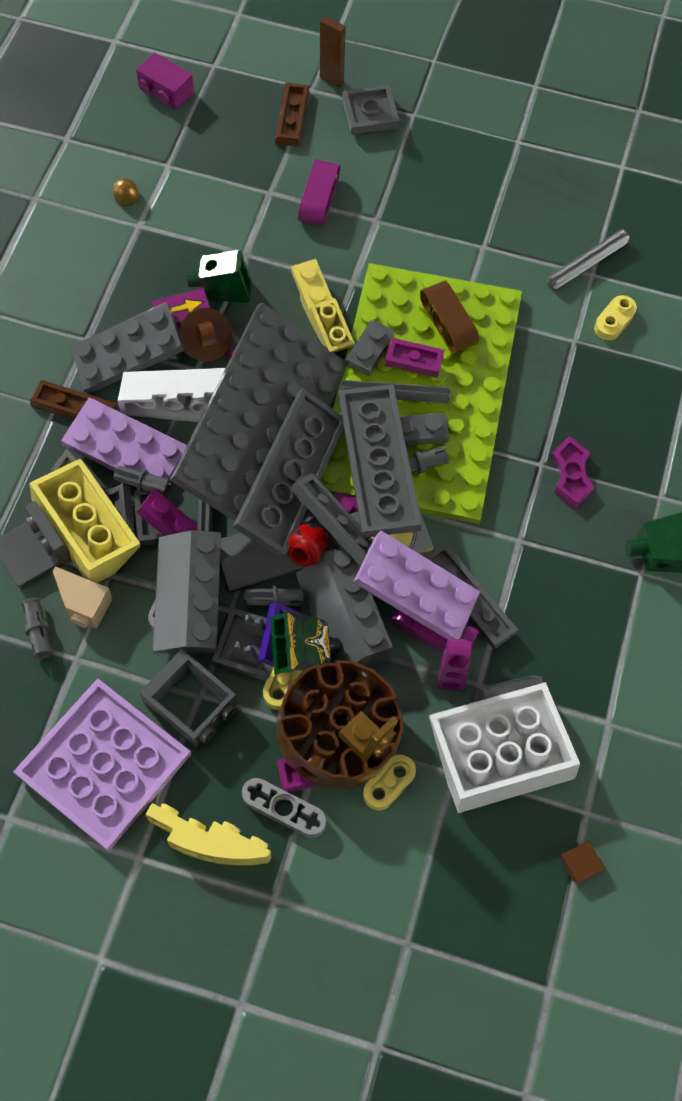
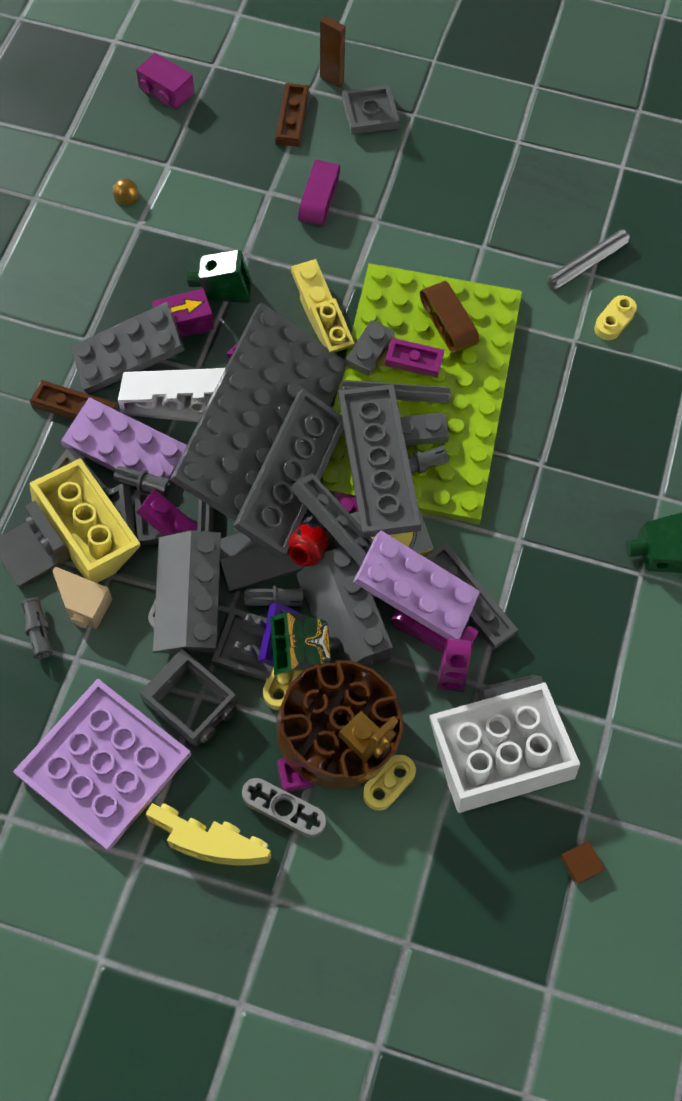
reddish brown tile [178,307,232,362] -> none
magenta tile [550,436,595,510] -> none

